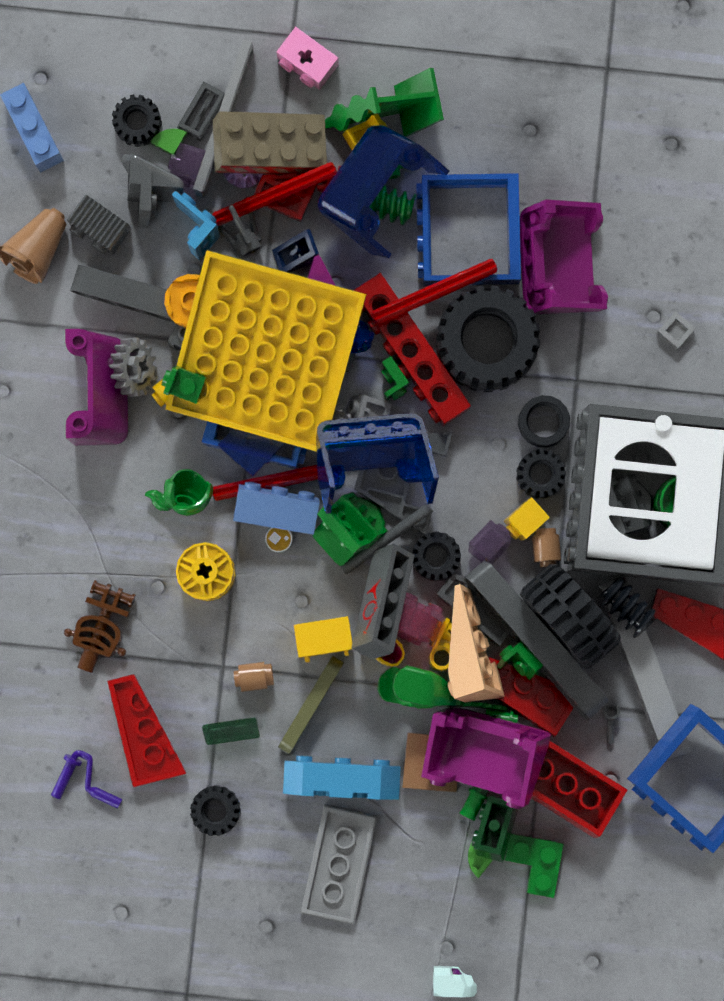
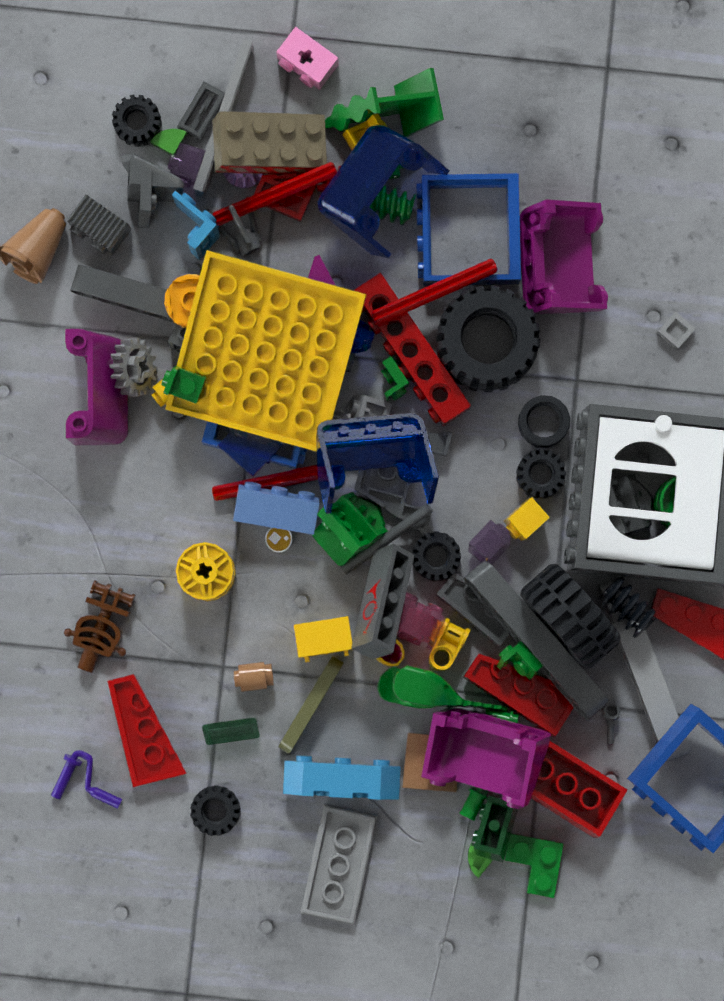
medium blue brick [0,83,64,173] -> none
green hair [145,469,213,516] -> none
dark blue slope [272,229,319,273] -> none
light aqua rock [433,966,477,997] -> none
light nougat wedge [448,584,505,702] -> none
medium nougat brick [532,528,561,568] -> none

